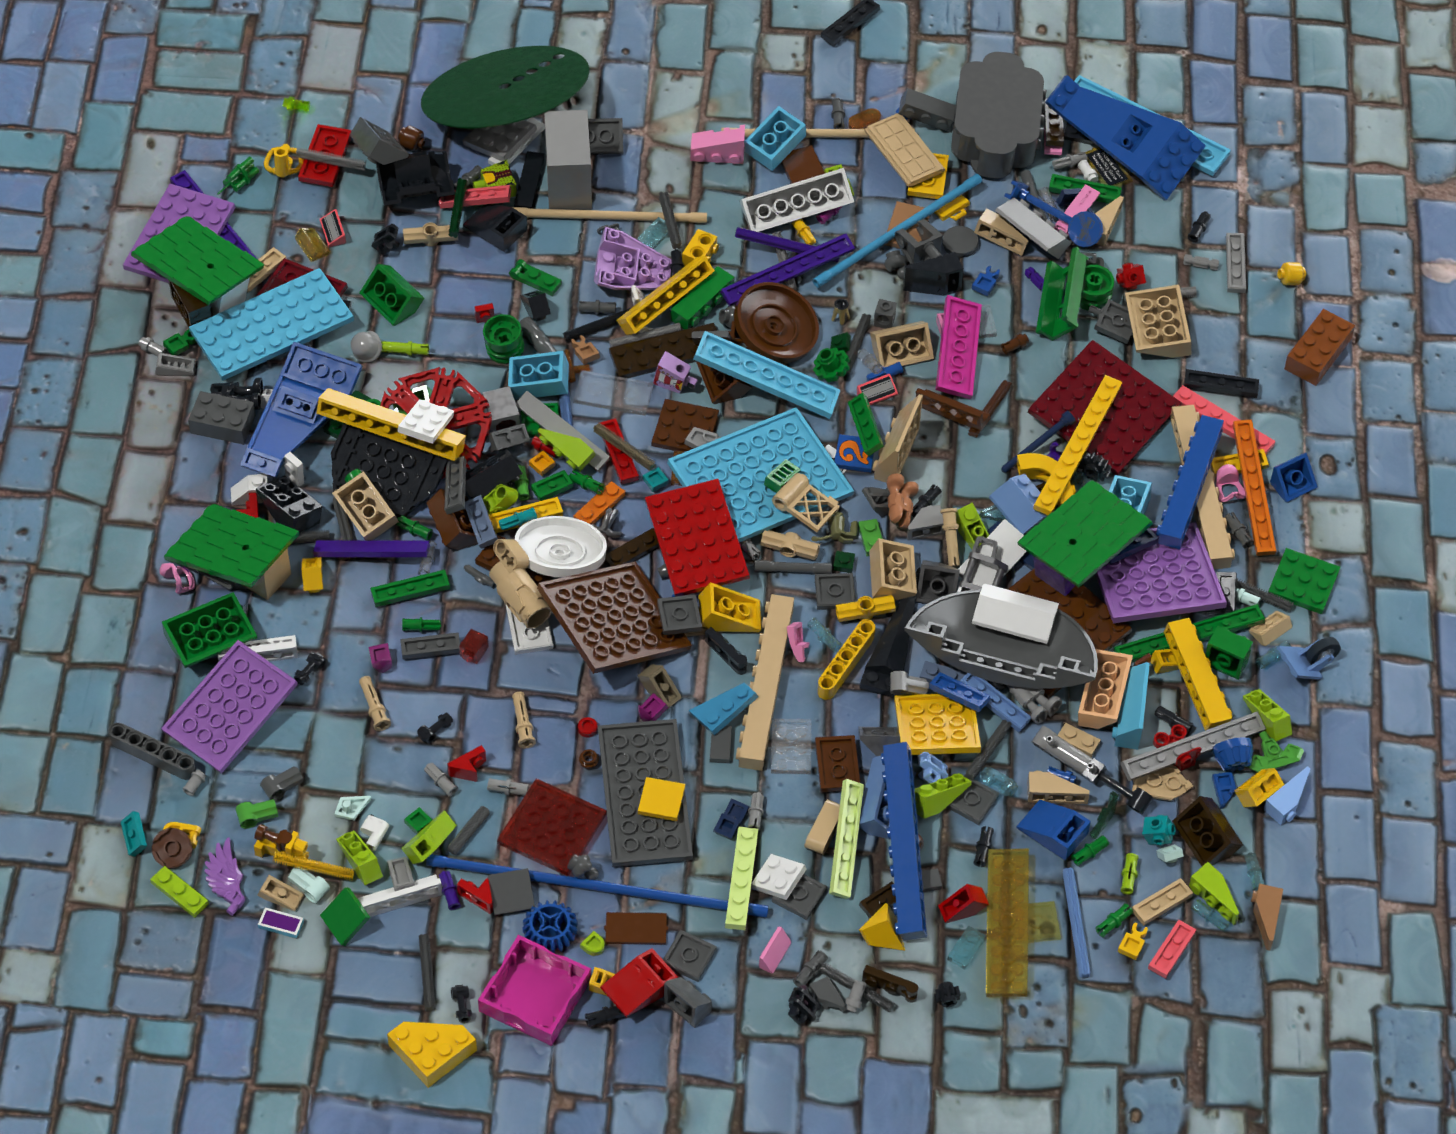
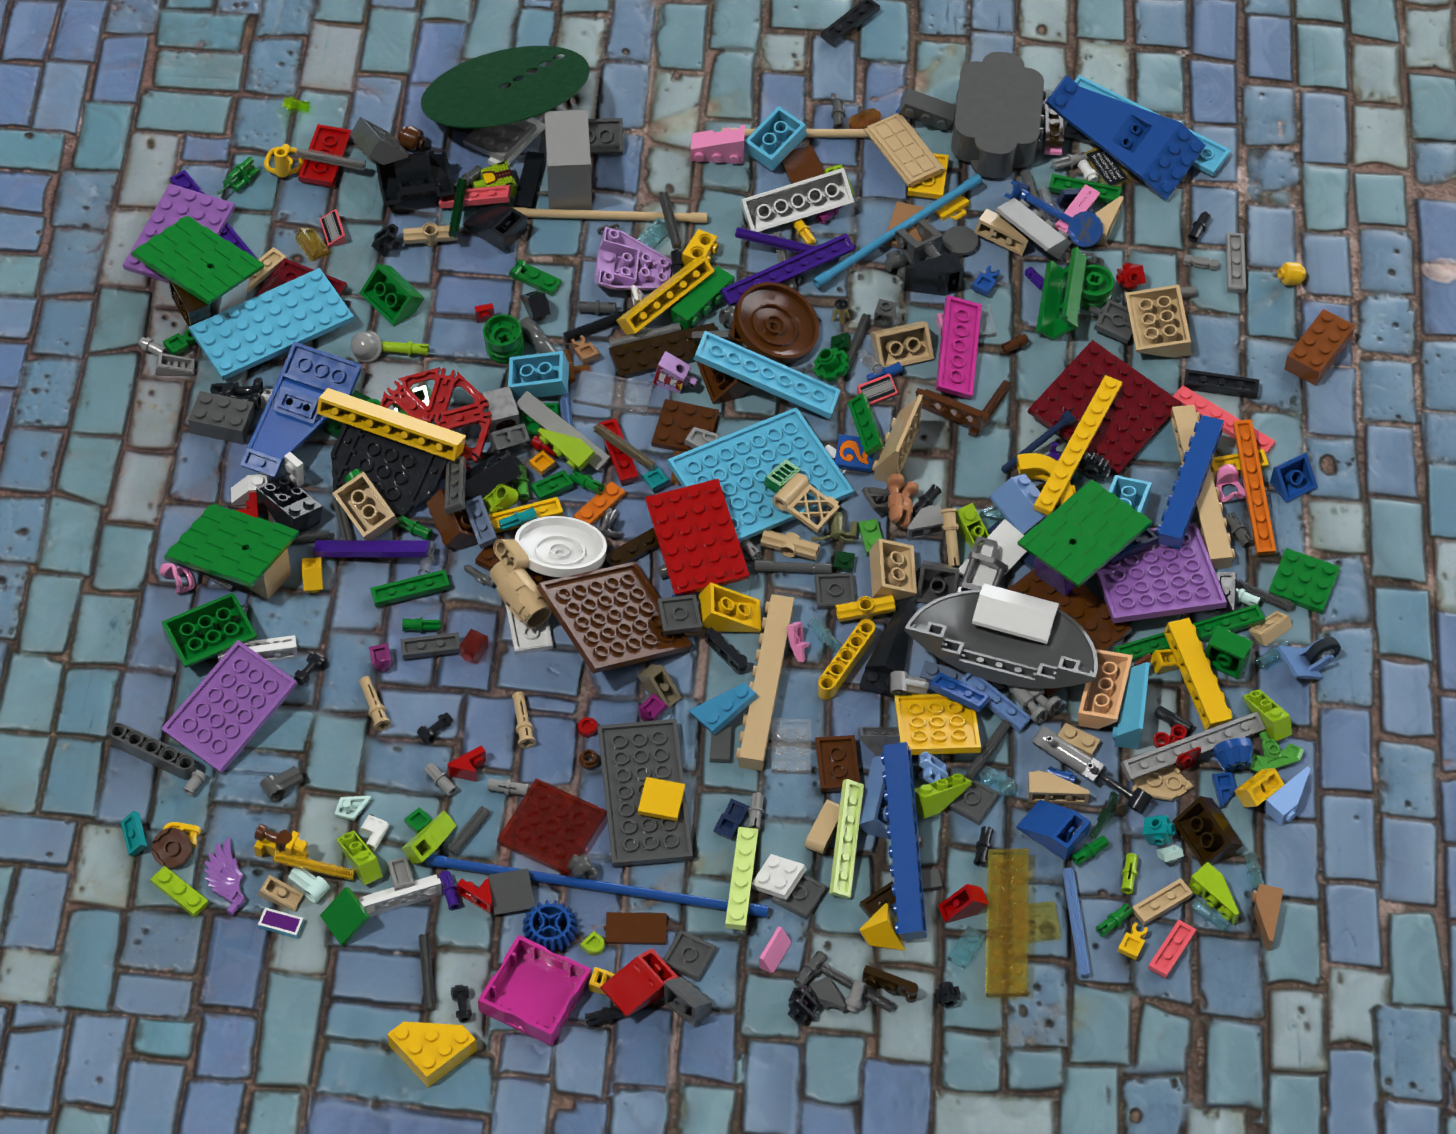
bright green piece [235,799,278,829] -> none
white plate [398,399,454,444] -> none

